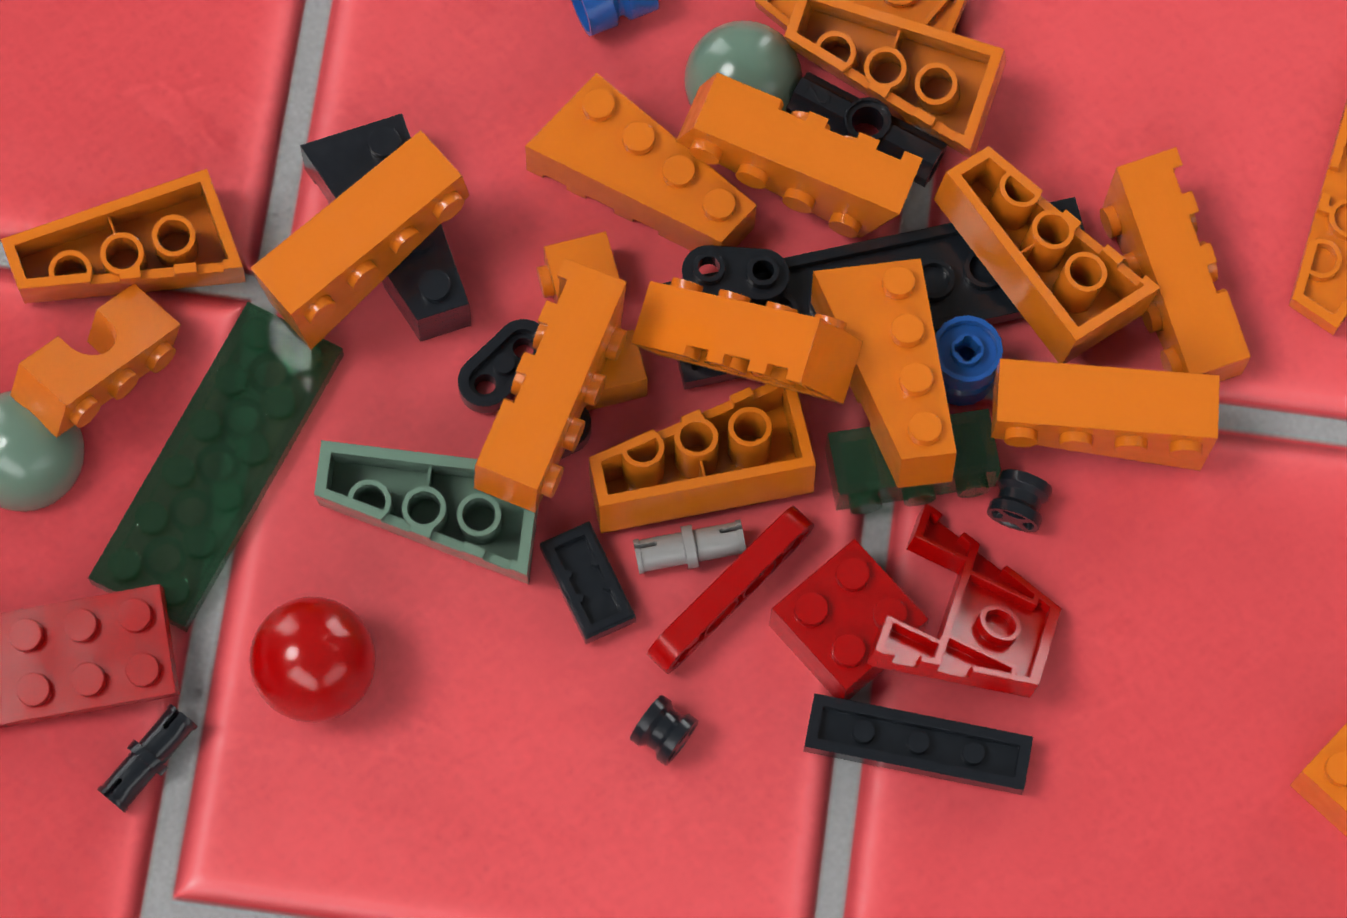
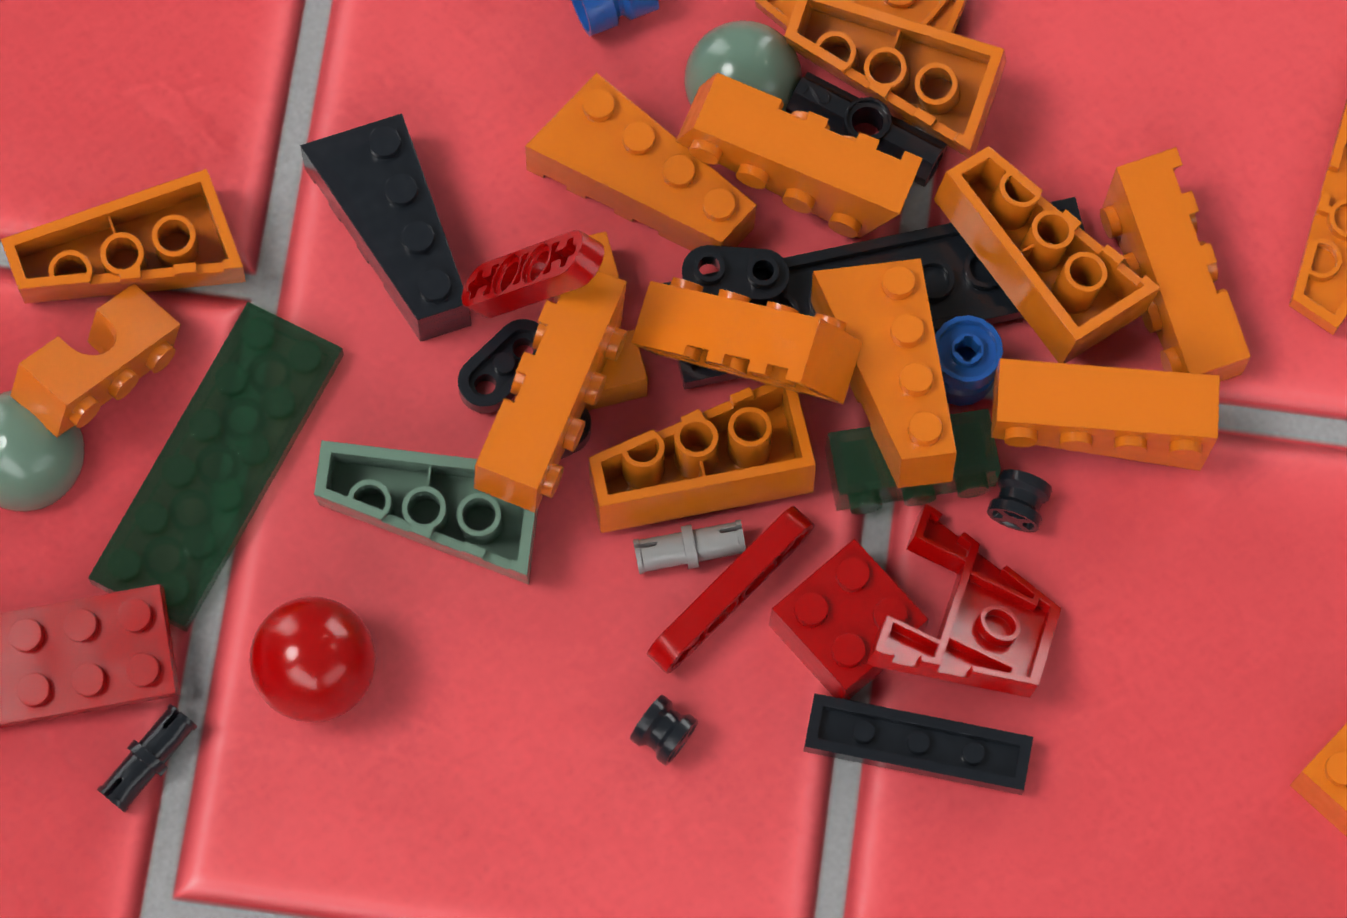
orange wedge [250,130,470,350] -> none
black plate [540,521,636,644] -> none
none -> red beam [462,230,605,318]

